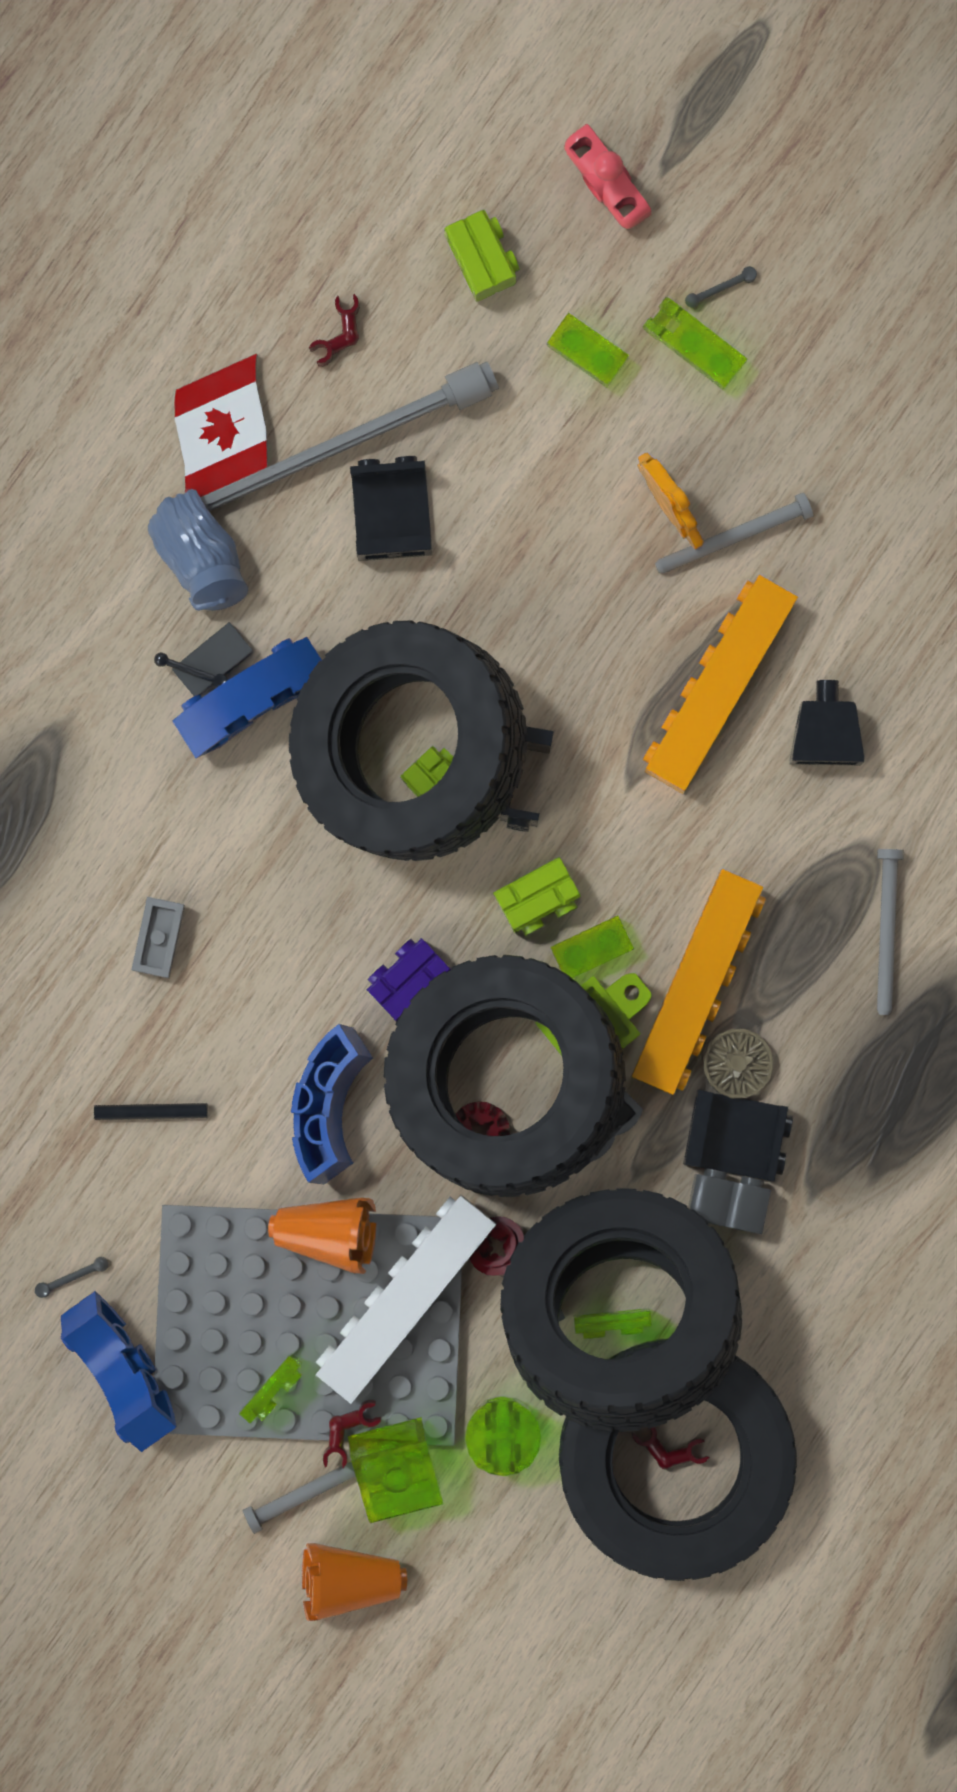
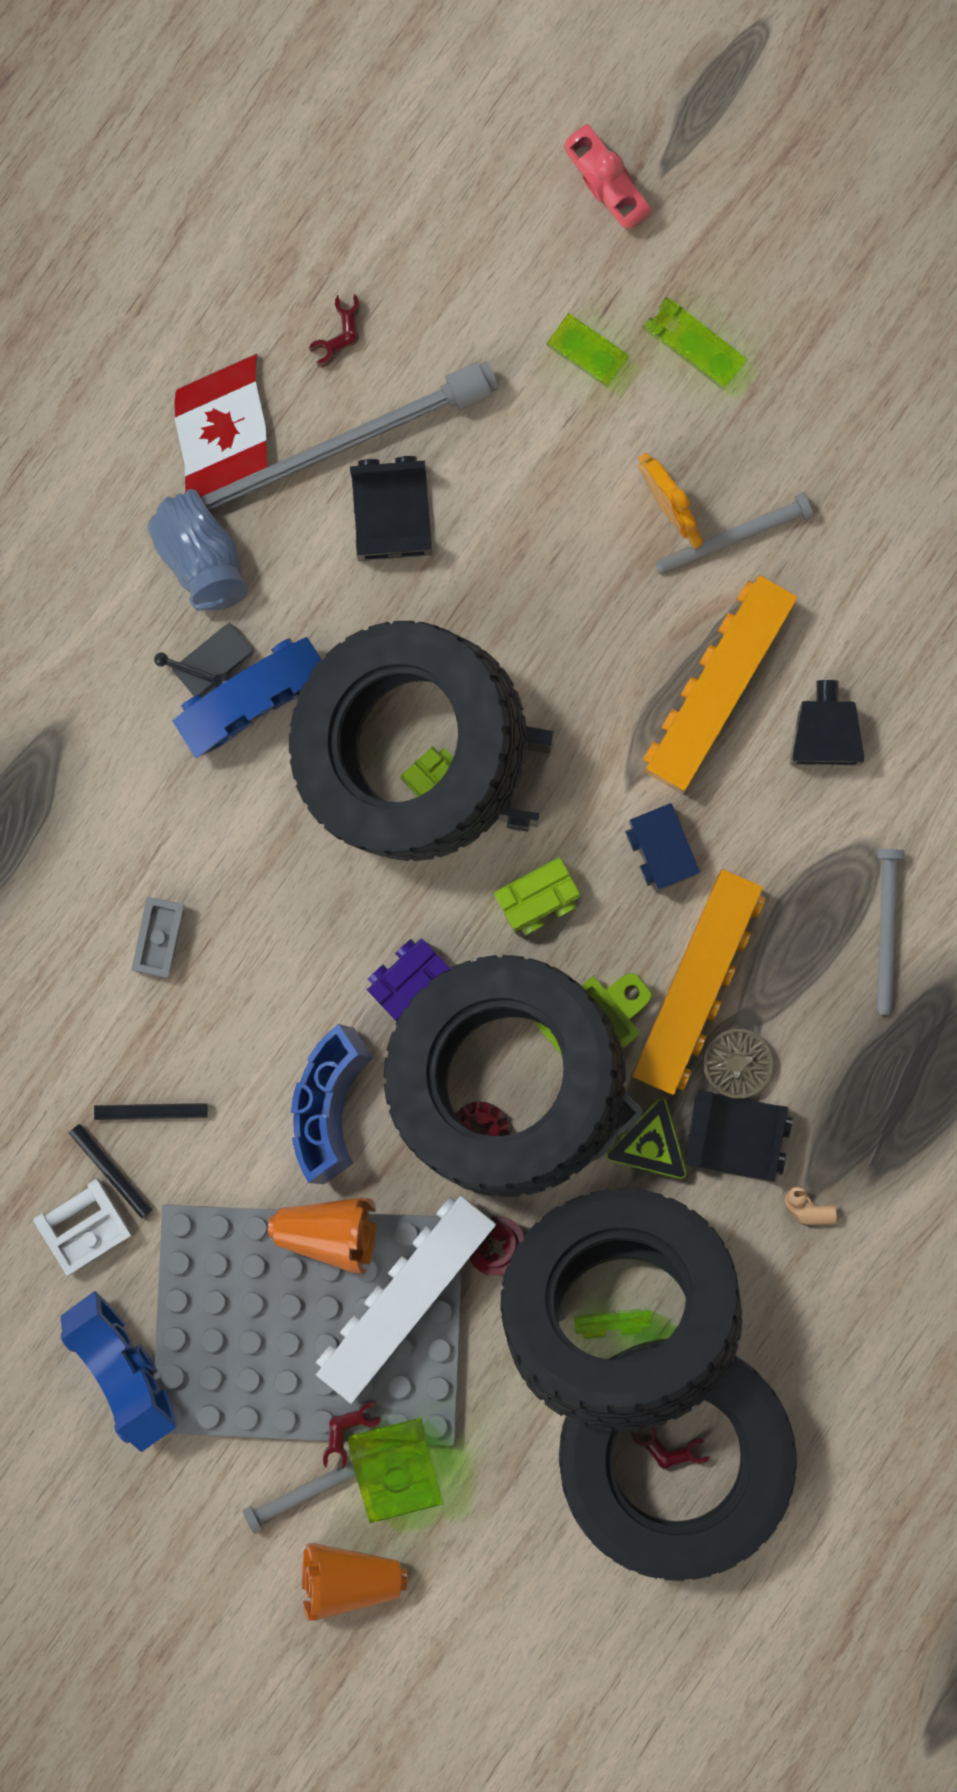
dark grey hinge [35,1257,108,1298] -> none
clear neon green plate [239,1353,302,1424] -> none
lime brick [444,210,520,302] -> none
clear neon green brick [465,1396,541,1476] -> none
clear neon green plate [550,915,634,979] -> none
dark grey hinge [685,266,757,308] -> none
dark grey brick [688,1168,771,1234] -> none
none -> white plate [33,1178,133,1276]
none -> black bar [68,1124,153,1219]
none -> black piece [605,1098,686,1179]
none -> dark blue brick [625,803,700,892]
none -> light nougat arm [785,1187,837,1225]

